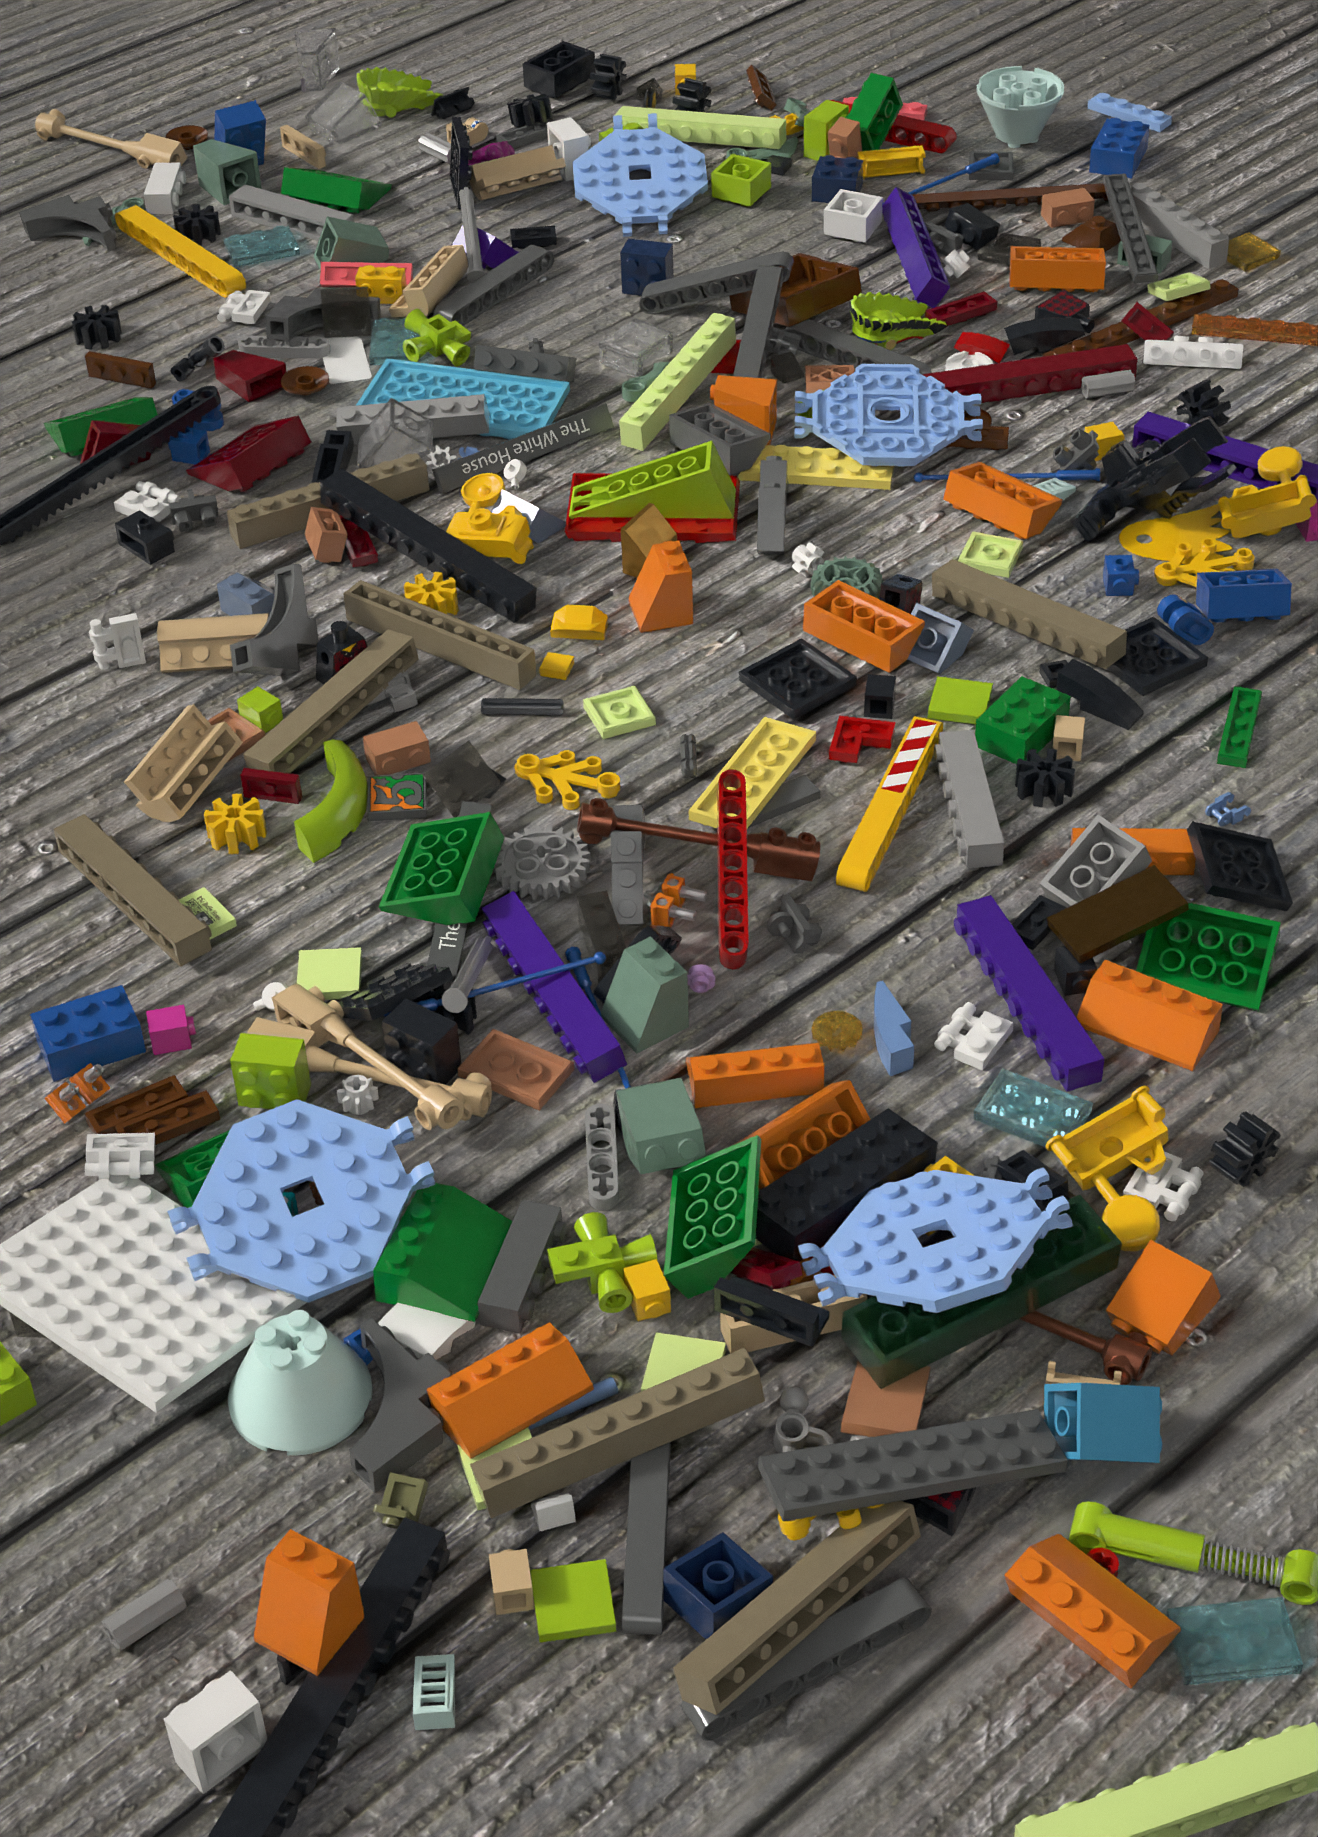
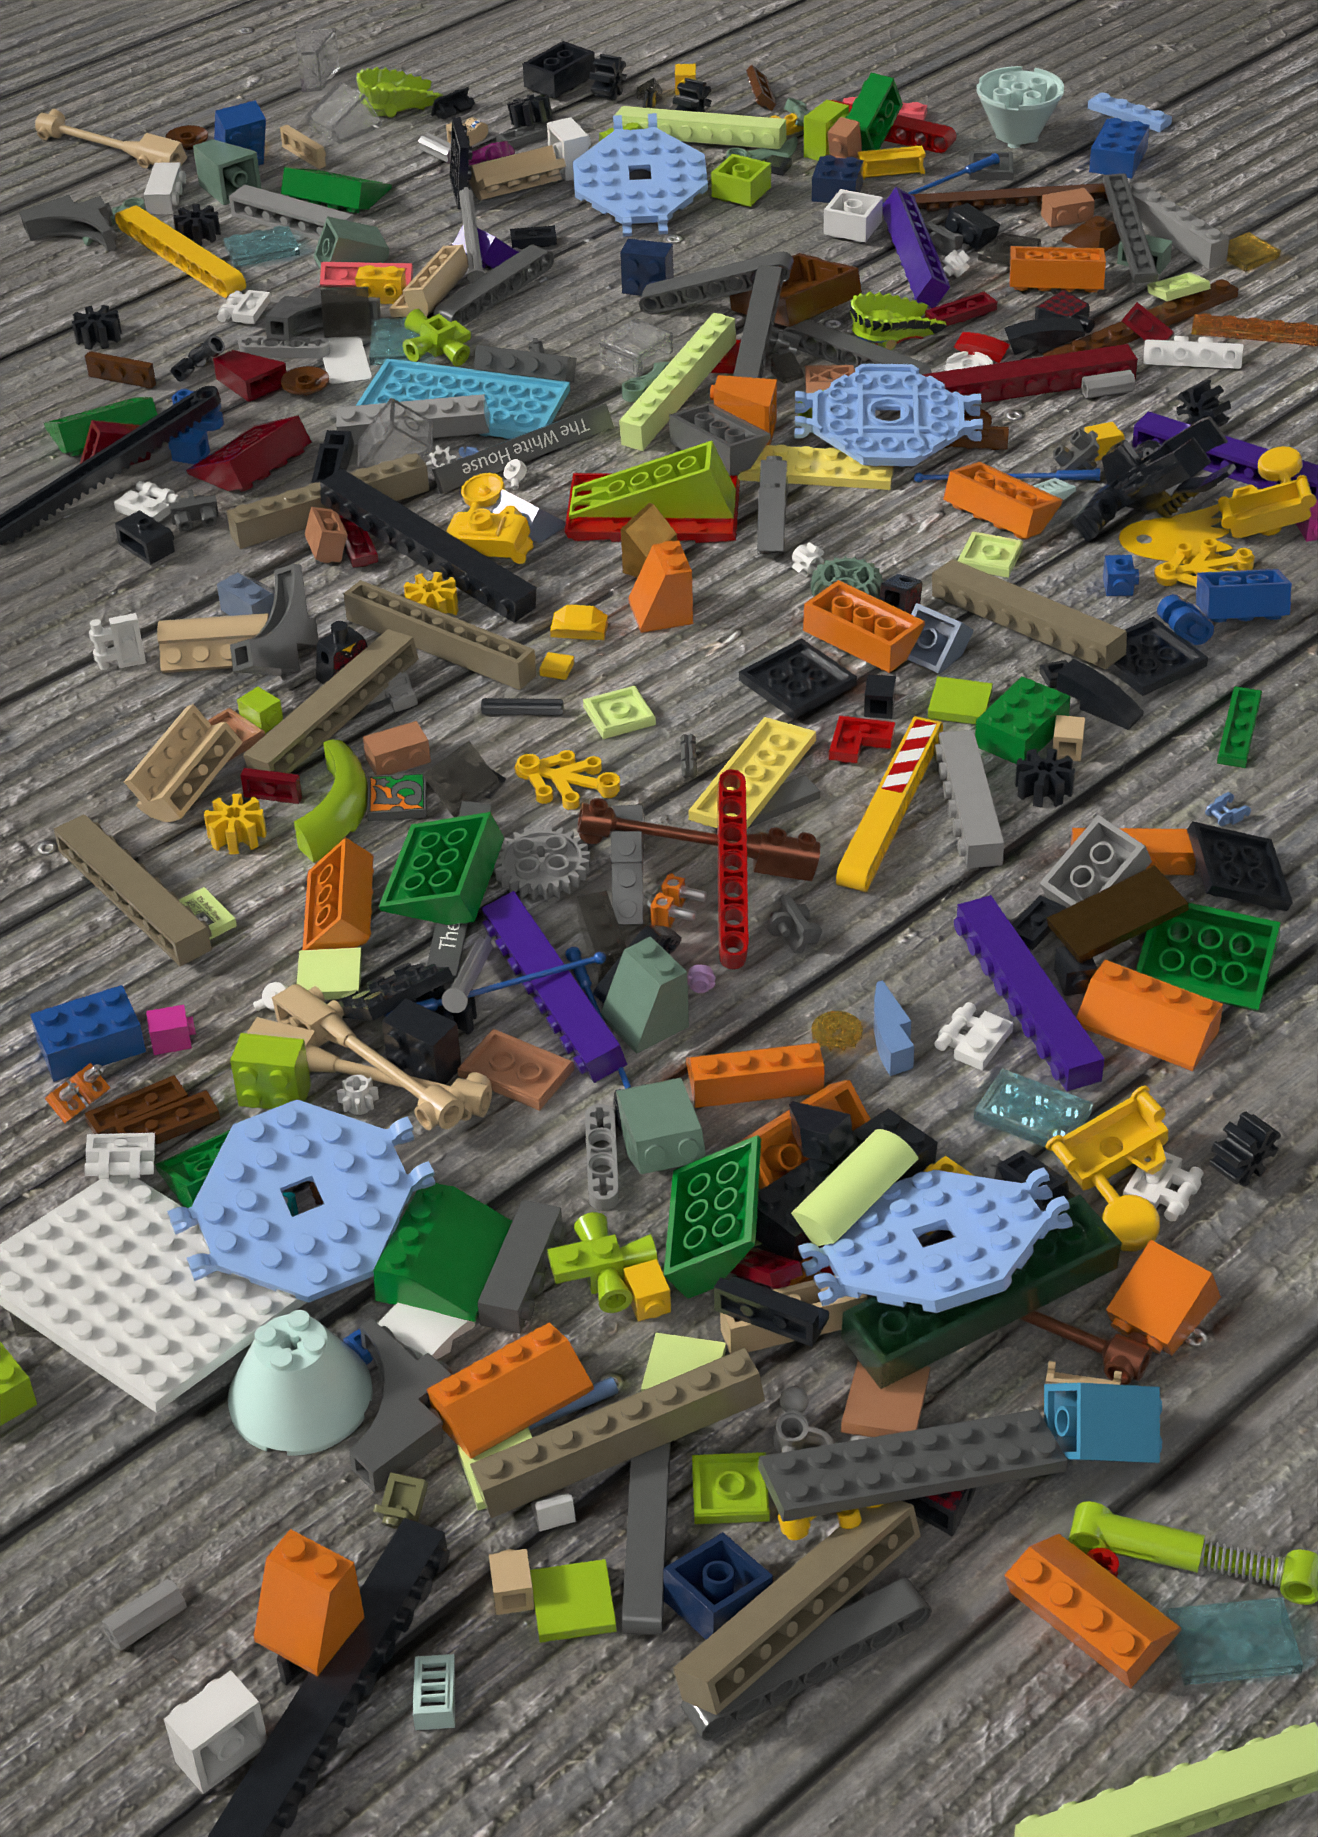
none -> orange slope [302,837,374,950]
none -> lime tile [692,1452,770,1524]
none -> black slope [789,1101,854,1164]
none -> yellowish green brick [791,1129,919,1246]

